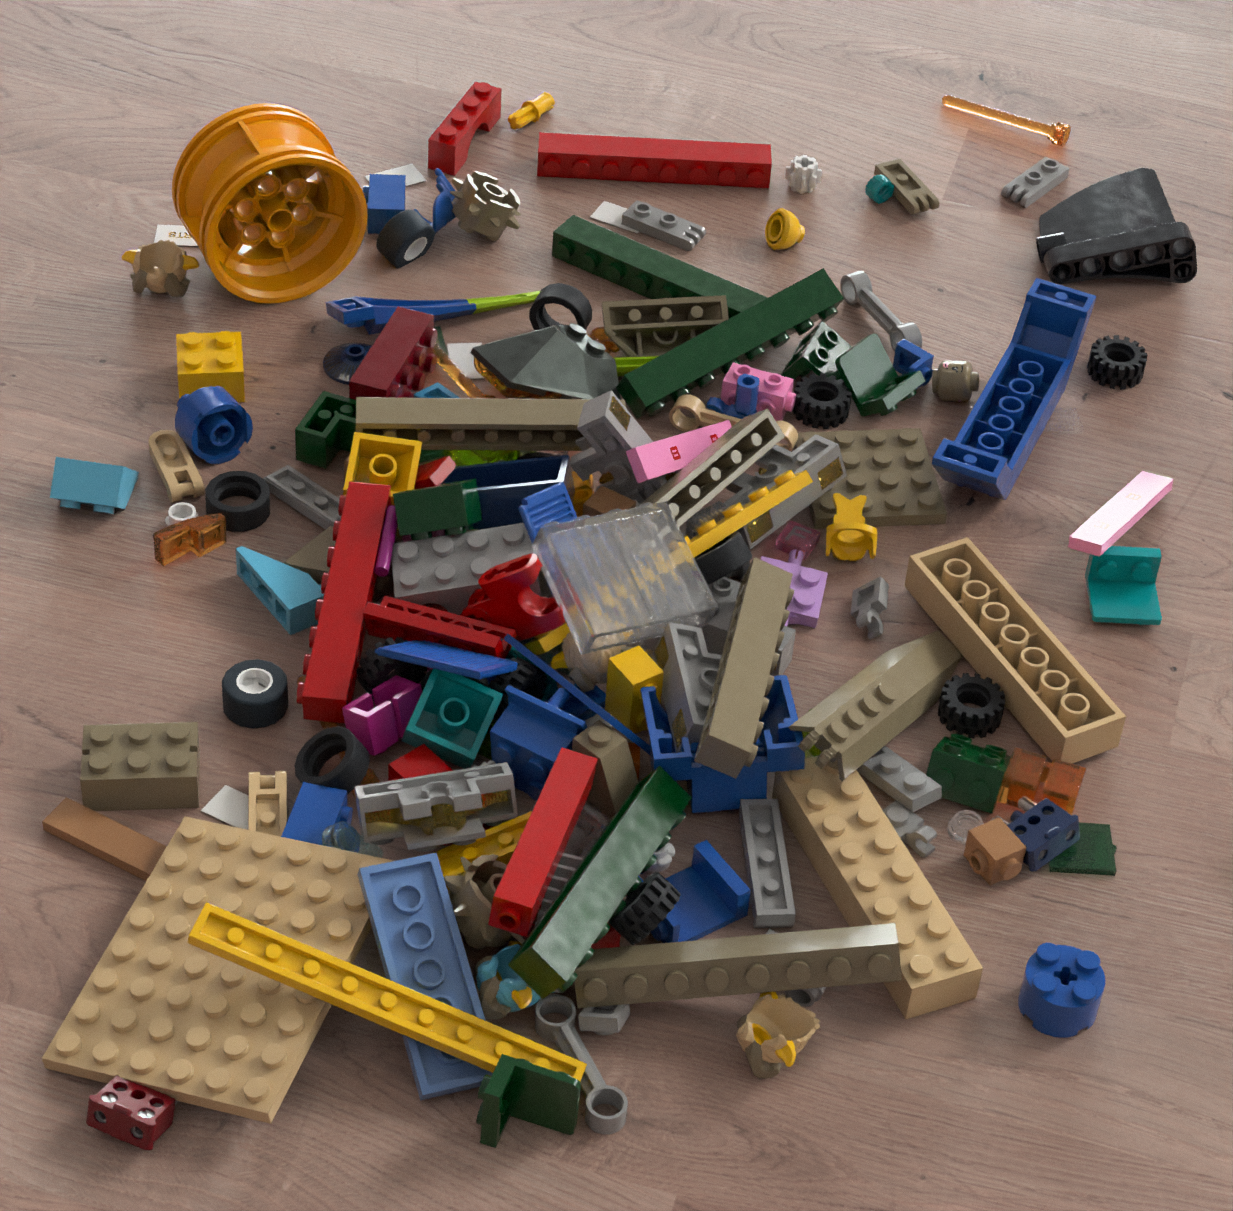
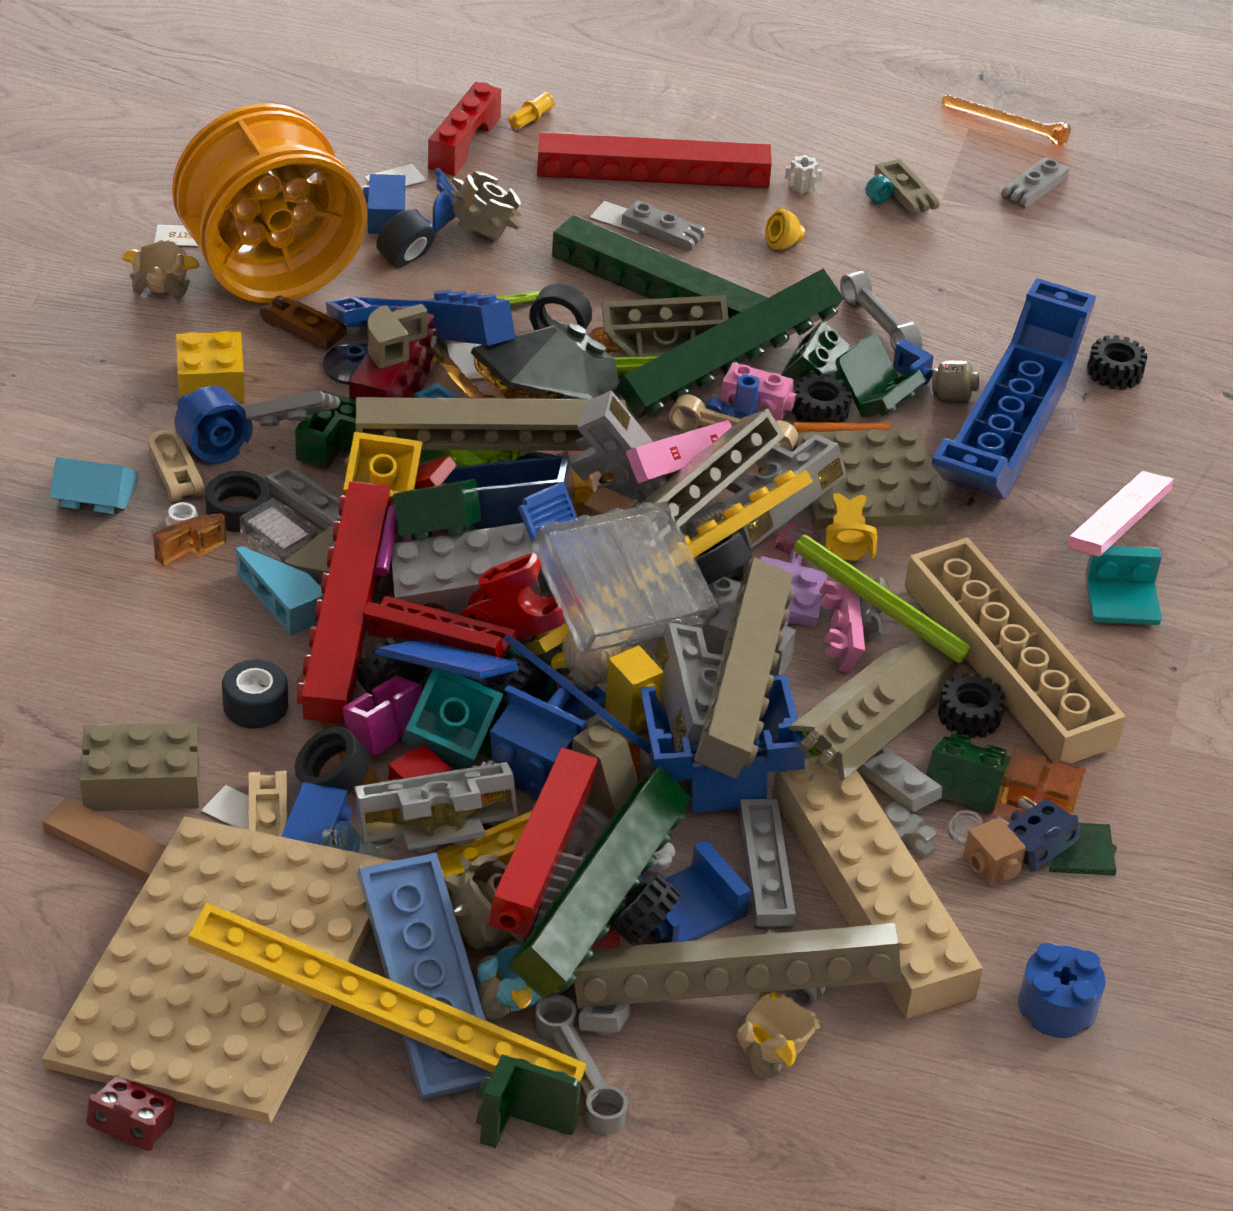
black panel [1036,168,1197,284] -> none
none -> clear brick [240,497,318,564]
none -> light grey hinge [245,390,340,427]
none -> reddish brown hinge [259,295,347,350]
none -> dark tan brick [367,304,427,369]
none -> blue brick [423,290,516,346]
none -> orange bar [792,422,890,433]
none -> lime axle [794,535,970,663]
none -> bright pink plate [819,581,865,674]

